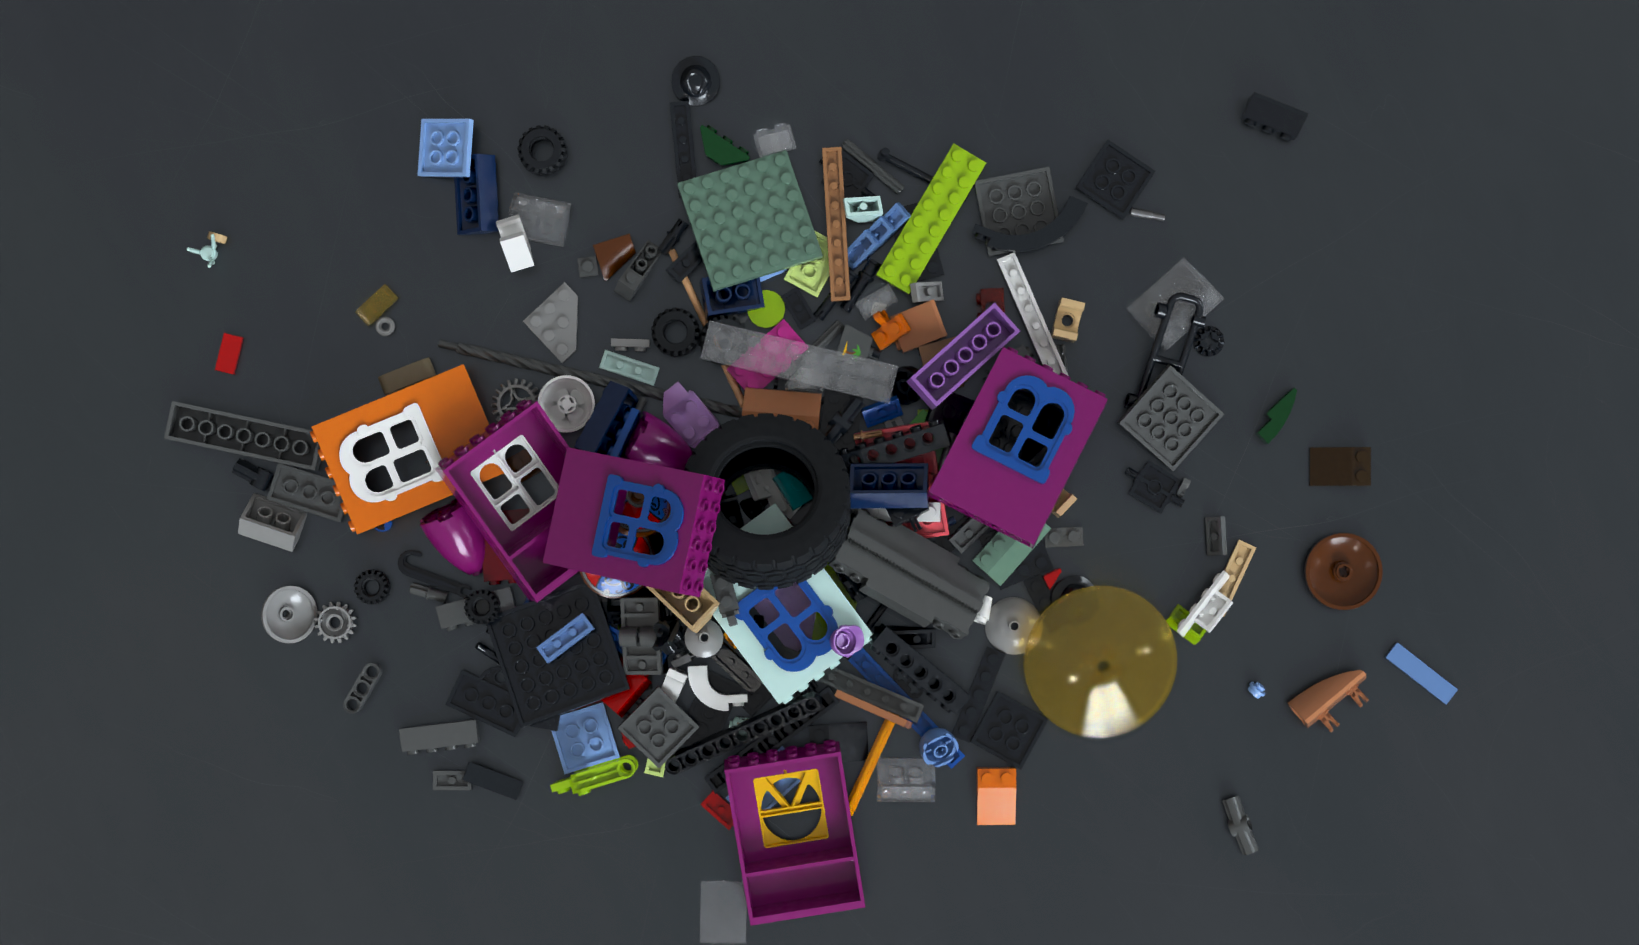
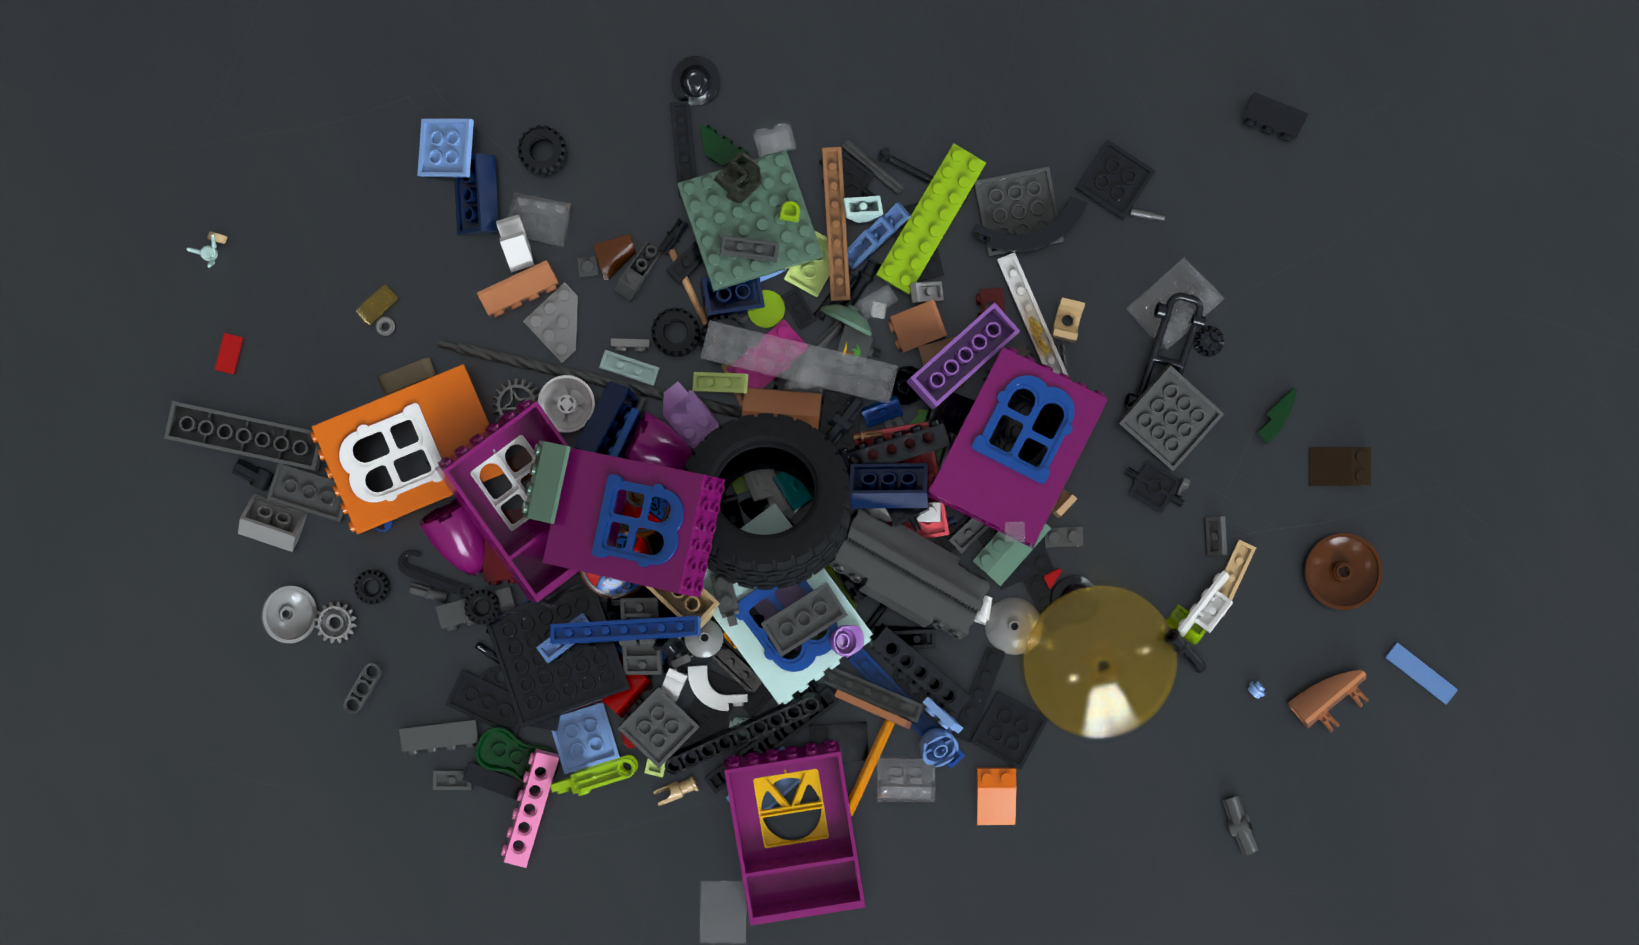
red plate [700,791,733,830] -> none
orange plate [871,310,911,350] -> none
none -> dark green plate [475,727,559,790]
none -> nougat slope [477,260,559,318]
none -> bright pink brick [501,748,559,868]
none -> sand green slope [522,440,571,524]
none -> blue plate [550,616,701,645]
none -> tan piece [653,775,699,806]
none -> yellowish green plate [692,372,748,394]
none -> clear smoke brick [714,150,762,203]
none -> dark grey tile [719,235,779,263]
none -> dark grey plate [761,582,847,657]
none -> lime tile [779,201,800,223]
none -> sand green dish [820,304,873,337]
none -> light blue plate [922,697,963,733]
none -> clear tile [1005,522,1025,542]
none -> clear yellow slope [1028,316,1052,357]
none -> black pin [1164,629,1207,673]

